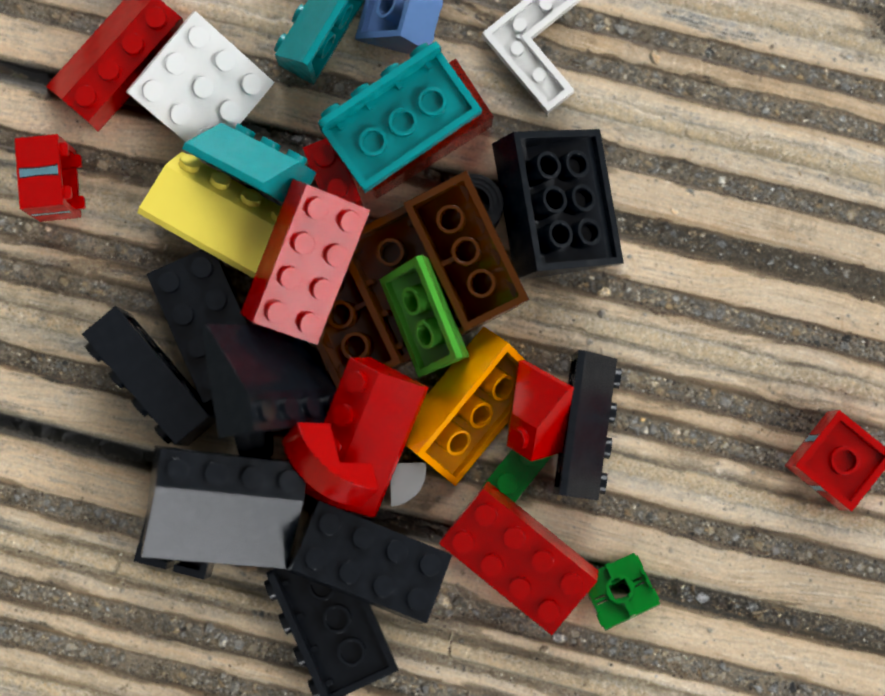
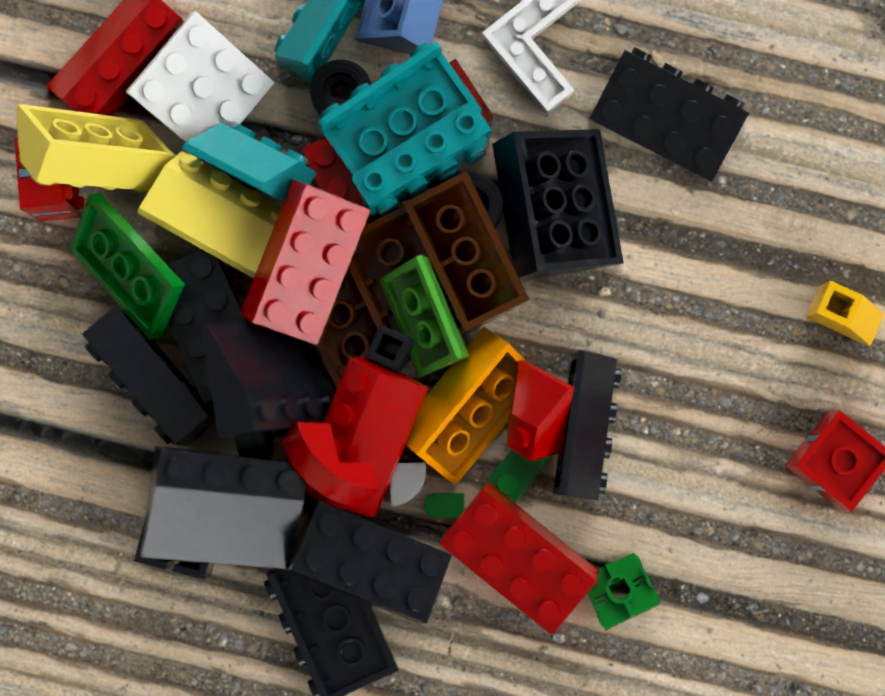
none -> light yellow slope [16,104,175,193]
none -> green plate [69,193,185,340]
none -> black tyre [310,59,372,118]
none -> teal bracket [352,102,491,220]
none -> black brick [365,324,414,373]
none -> green piece [424,493,464,518]
none -> black bracket [589,47,749,182]
none -> yellow slope [805,281,885,347]

